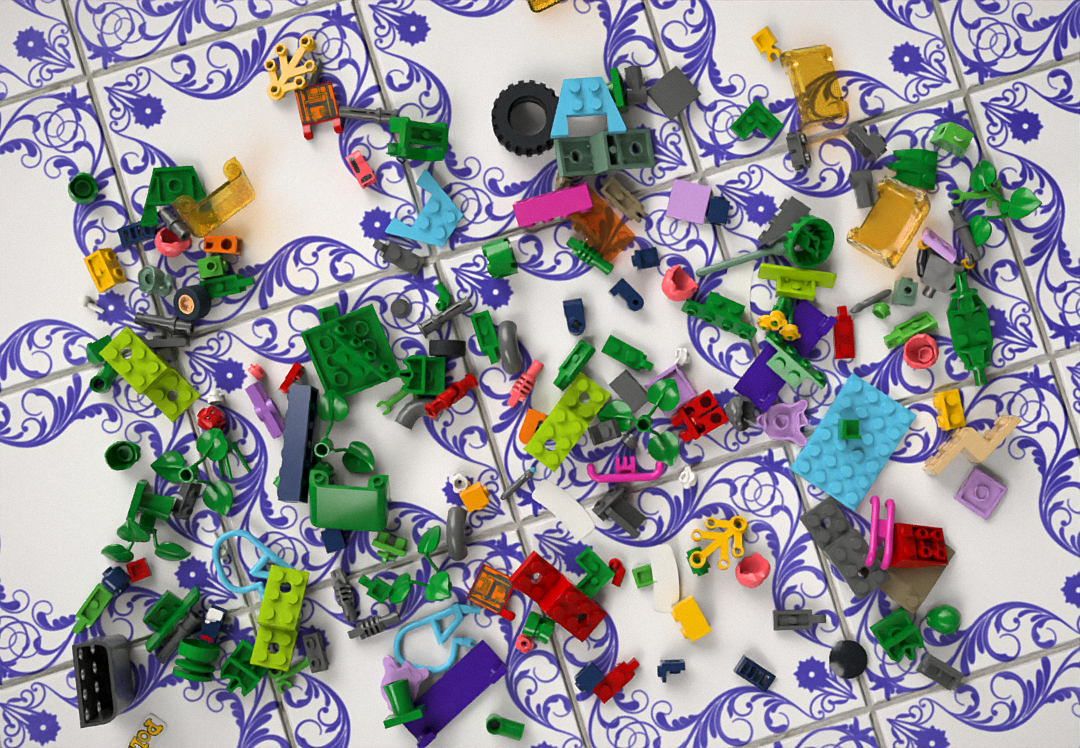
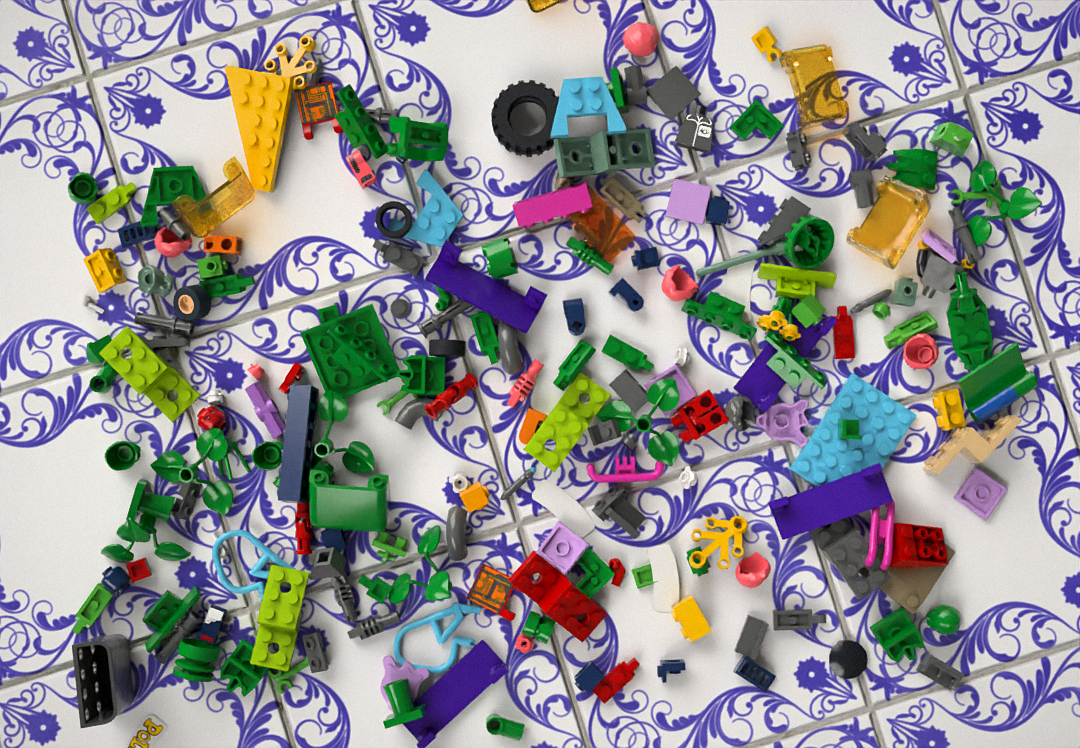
none -> lime hinge [86,182,138,225]
none -> yellow wing [225,65,294,193]
none -> green hair [251,441,284,471]
none -> red piece [295,495,313,554]
none -> dark grey slope [309,547,347,580]
none -> green bracket [334,84,388,159]
none -> black tyre [375,201,413,239]
none -> dark purple bracket [425,241,547,334]
none -> lavender tile [536,521,590,575]
none -> coral hair [622,22,659,57]
none -> dark grey torso [674,106,713,154]
none -> dark grey panel [734,615,769,661]
none -> dark purple bracket [768,463,893,540]
none -> bright green brick [791,293,826,328]
none -> green door [958,342,1038,425]

